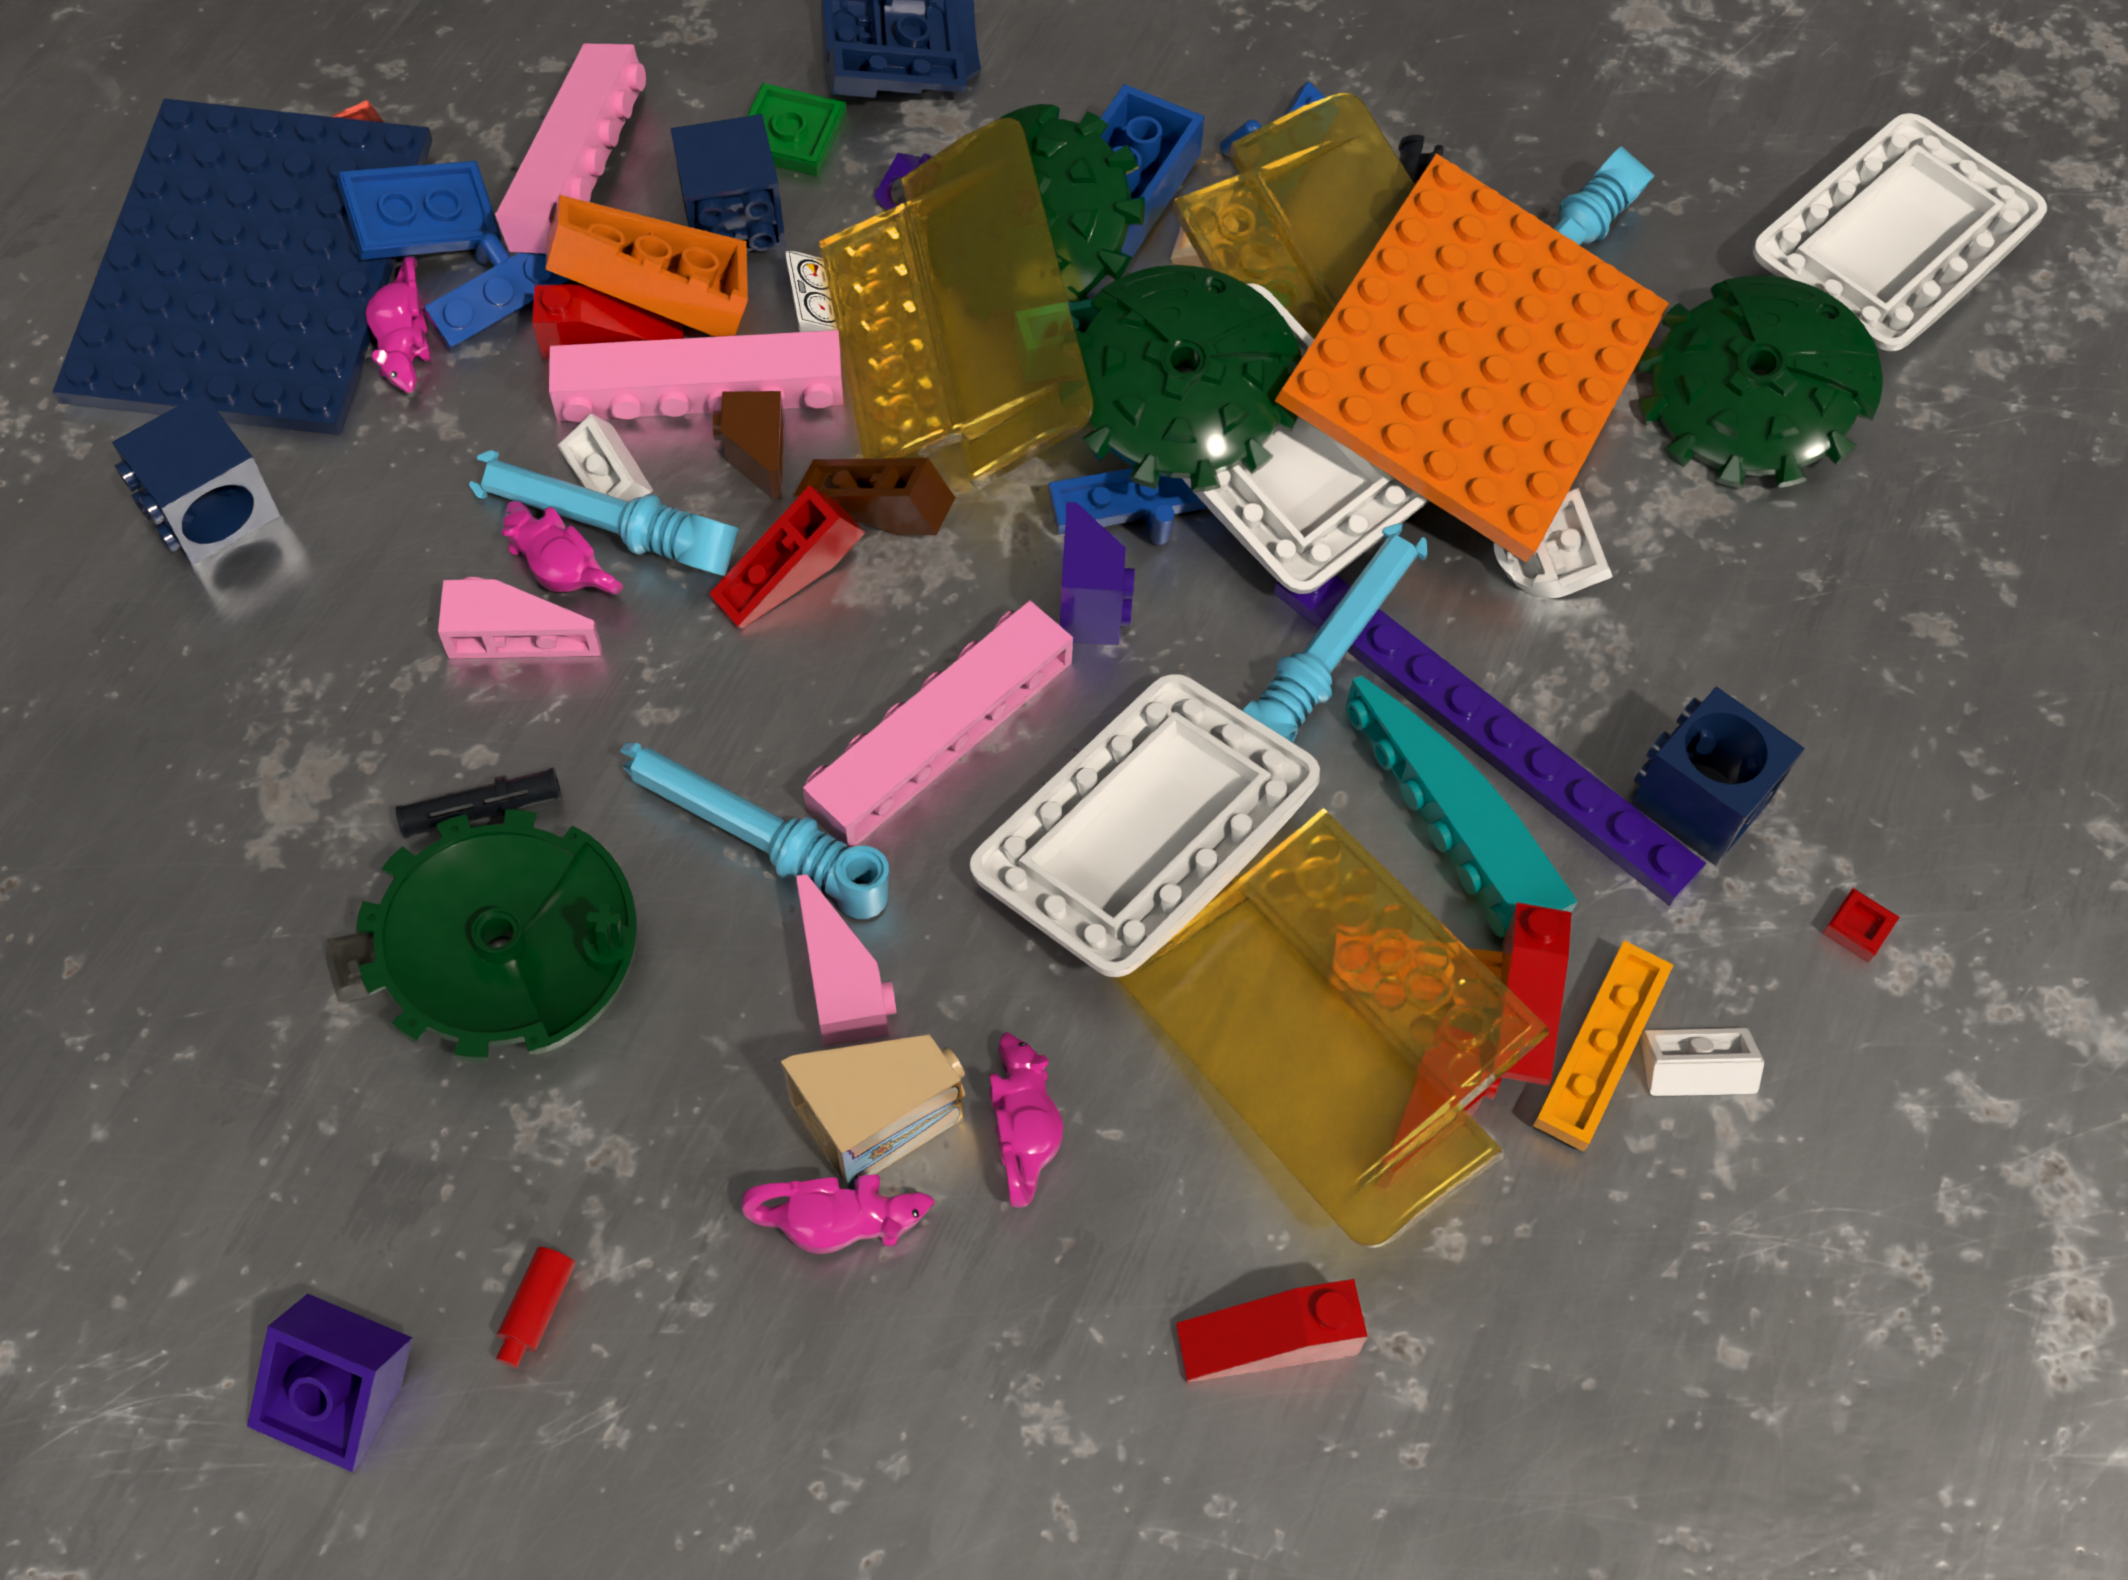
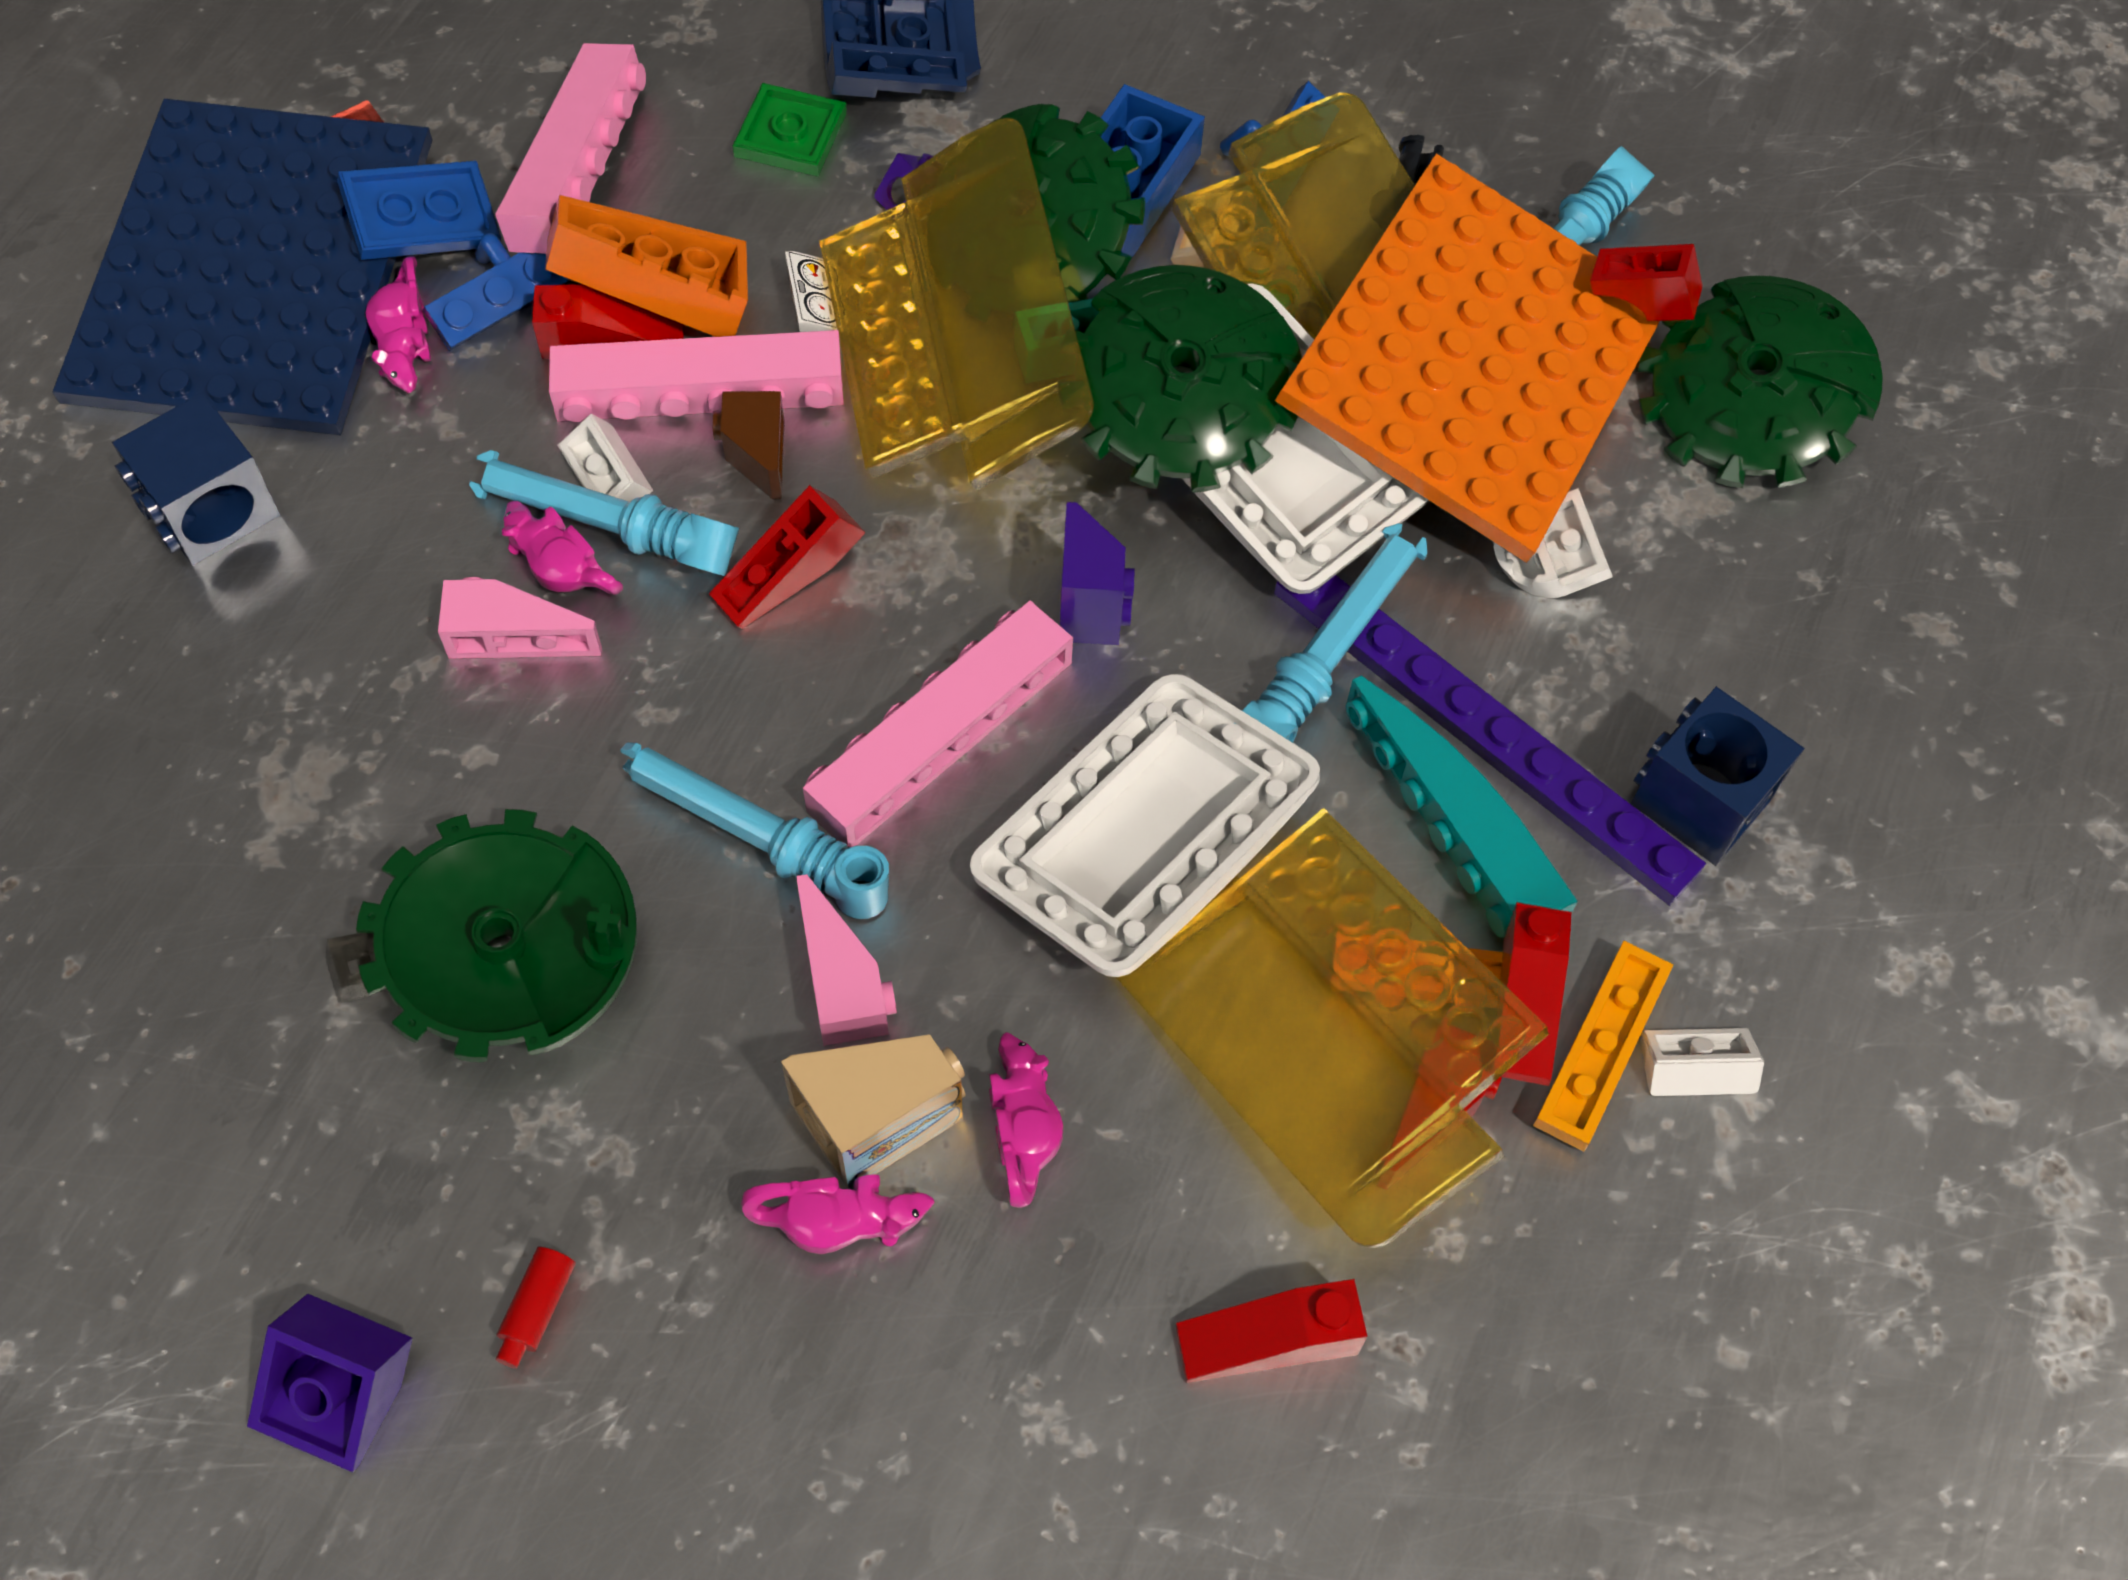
black pin [395,767,562,839] -> none
dark blue brick [670,114,786,253] -> none
reddish brown slope [793,458,956,535] -> none
blue plate [1048,468,1208,545] -> none
white wedge [1753,113,2047,351] -> none
red tile [1822,888,1900,963] -> none
none -> red arch [1590,244,1703,321]

